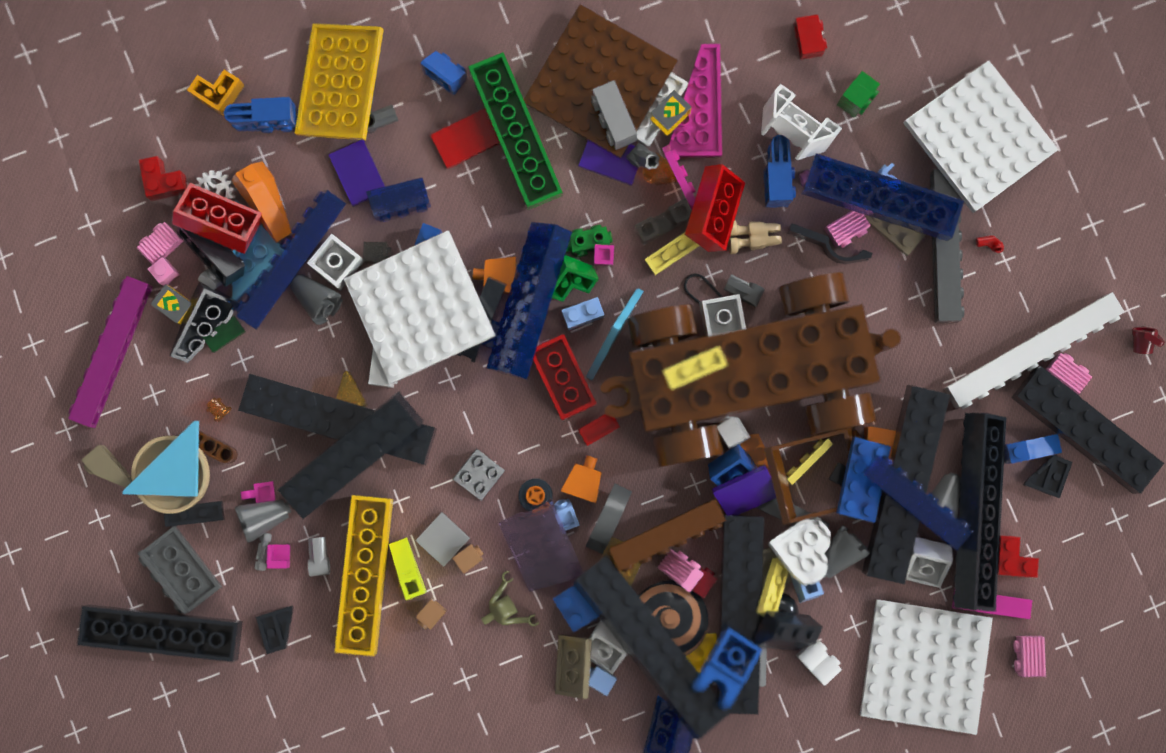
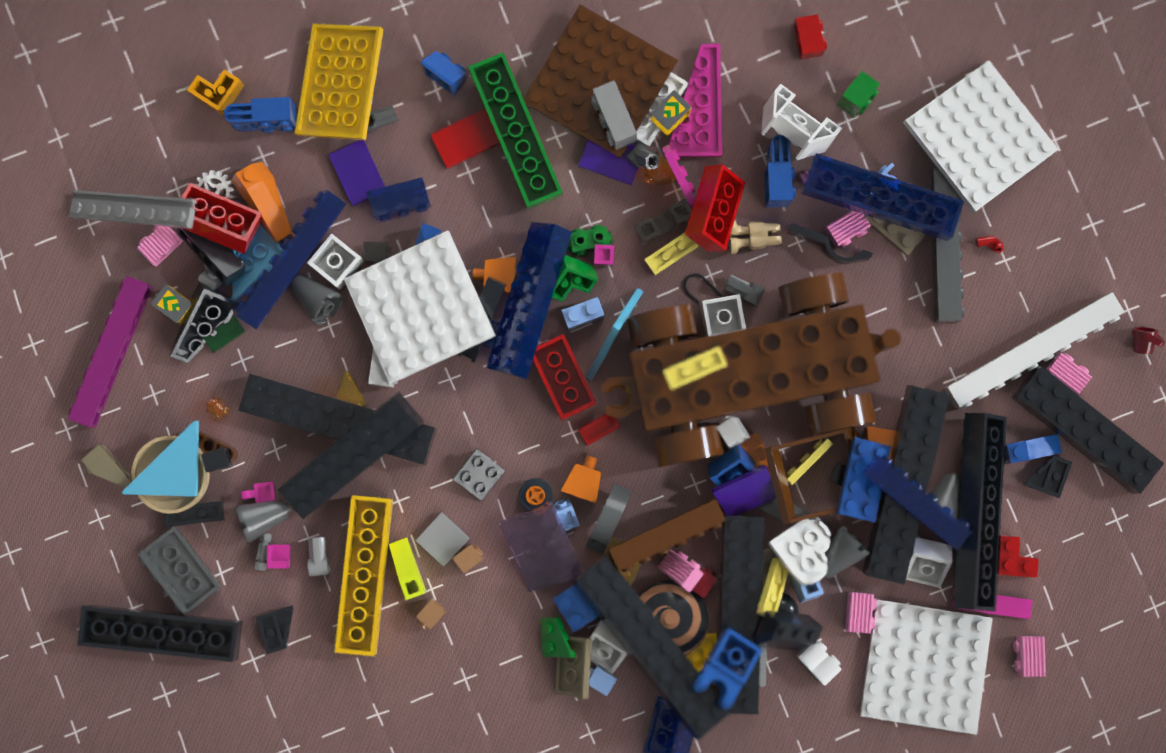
red brick [139,156,188,201] -> none
bright pink brick [148,257,180,286] -> none
olive piece [481,571,540,626] -> none
none -> light grey plate [69,190,197,229]
none -> black panel [201,448,233,473]
none -> green wing [540,617,576,658]
none -> bright pink brick [845,591,877,634]

